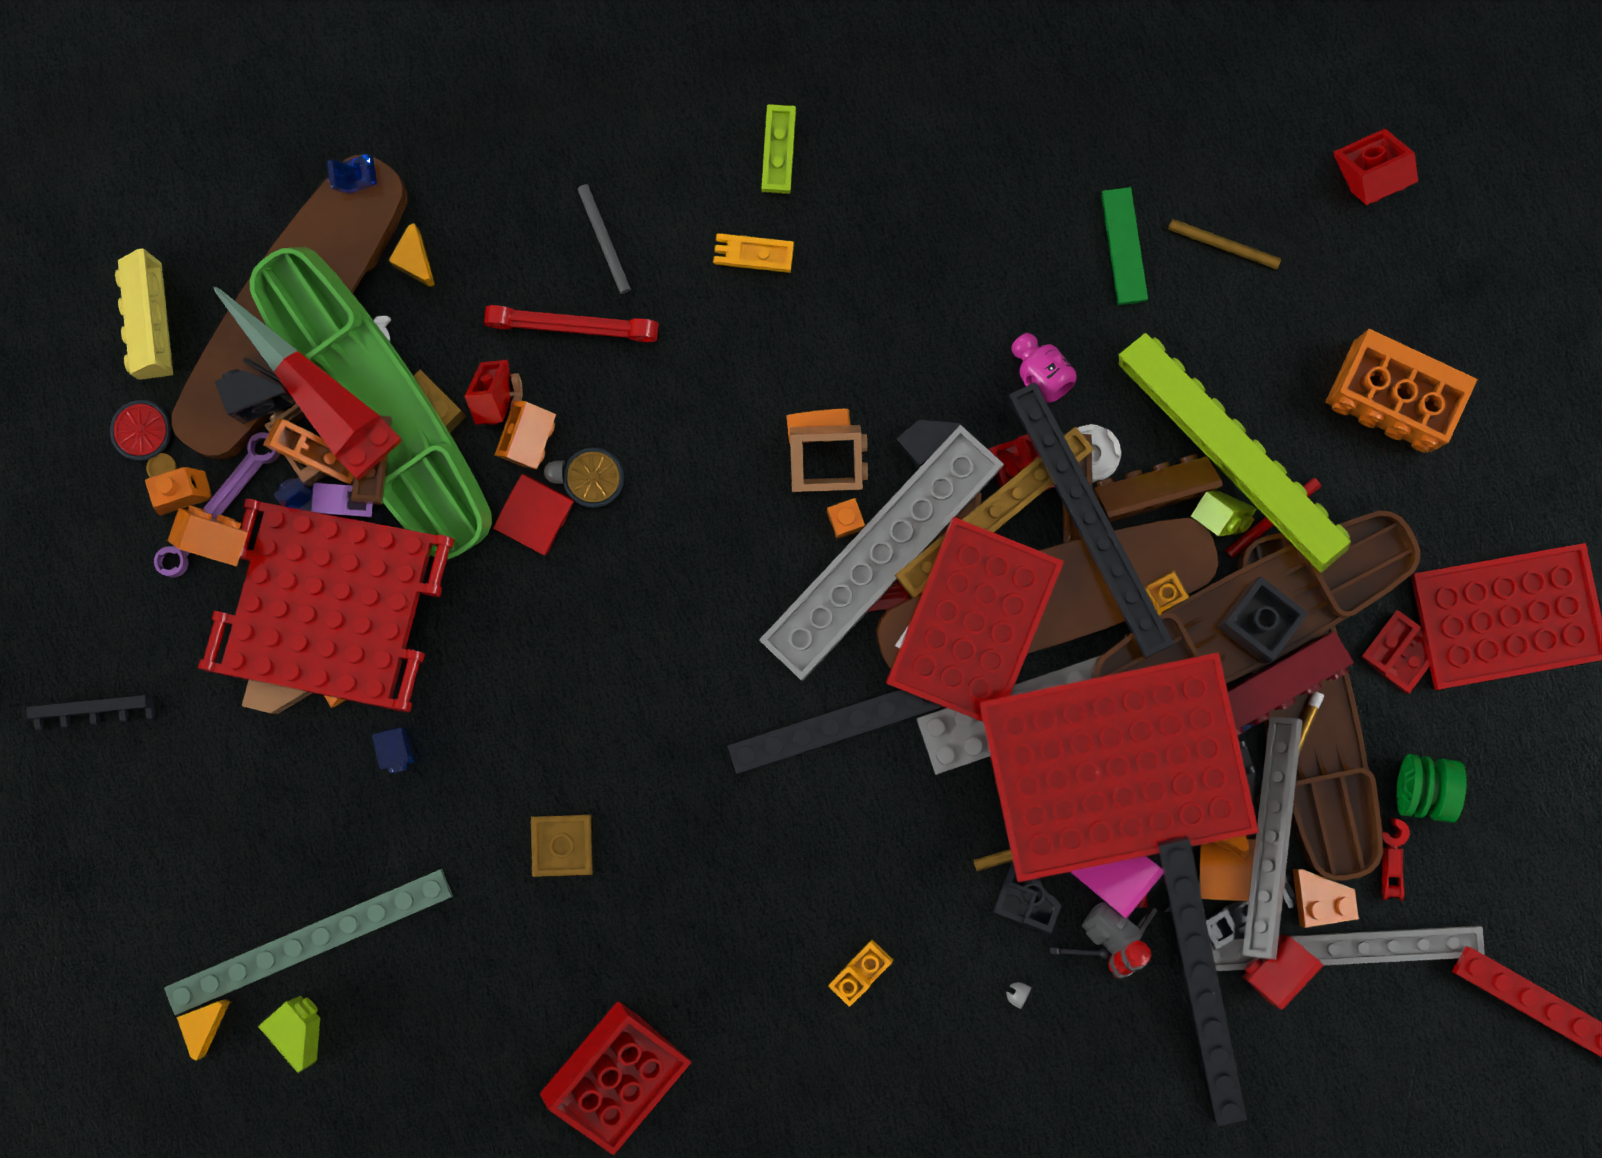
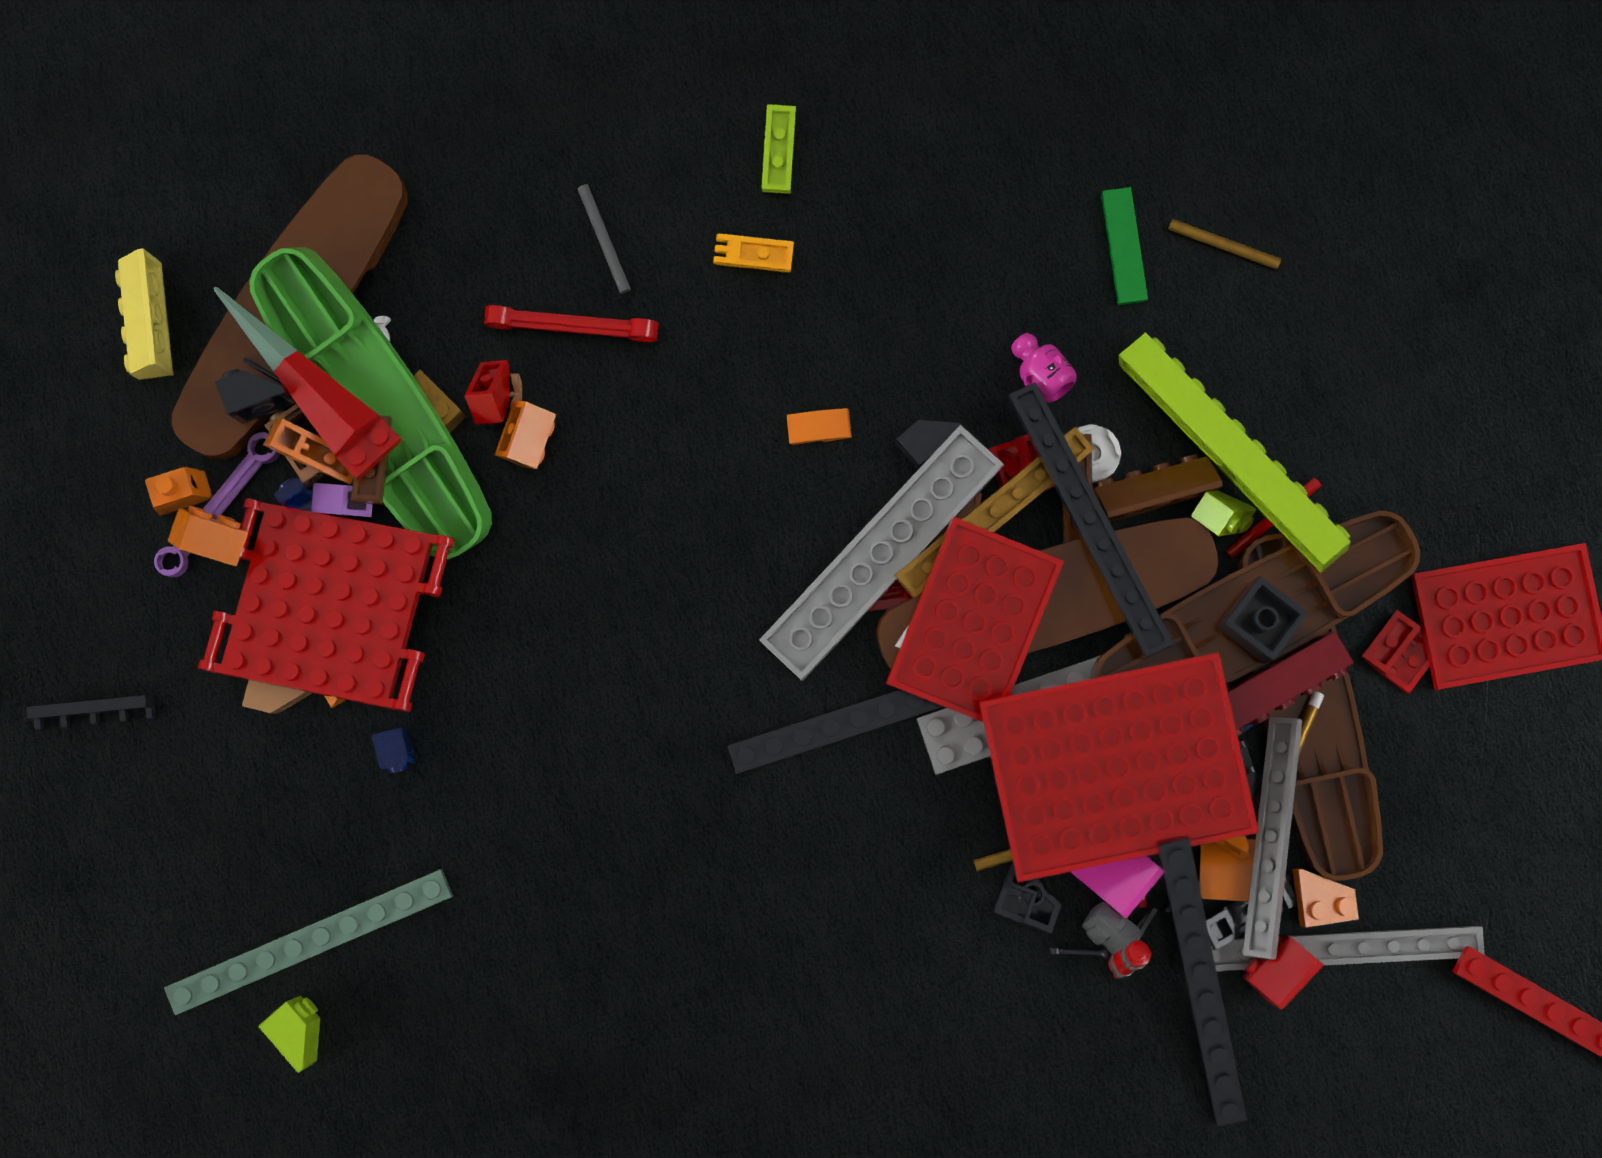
red wheel [110,400,172,461] -> none
pearl gold piece [146,453,177,478] -> none
light orange slope [177,999,231,1060] -> none
clear blue bracket [327,154,377,194] -> none
light orange slope [388,224,435,287] -> none
red slope [493,473,574,556] -> none
pearl gold tile [531,815,593,877] -> none
red slope [540,1001,692,1155] -> none
dark grey hinge [544,460,565,484] -> none
pearl gold wheel [563,448,624,508] -> none
medium nougat window [790,425,868,492] -> none
orange brick [827,498,865,539] -> none
light orange slope [828,940,893,1007] -> none
light grey hinge [1006,982,1032,1009] -> none
light orange slope [1144,570,1189,615] -> none
orange brick [1325,329,1478,453] -> none
red slope [1334,129,1418,205] -> none
red piece [1381,817,1410,900] -> none
green wheel [1396,754,1467,823] -> none

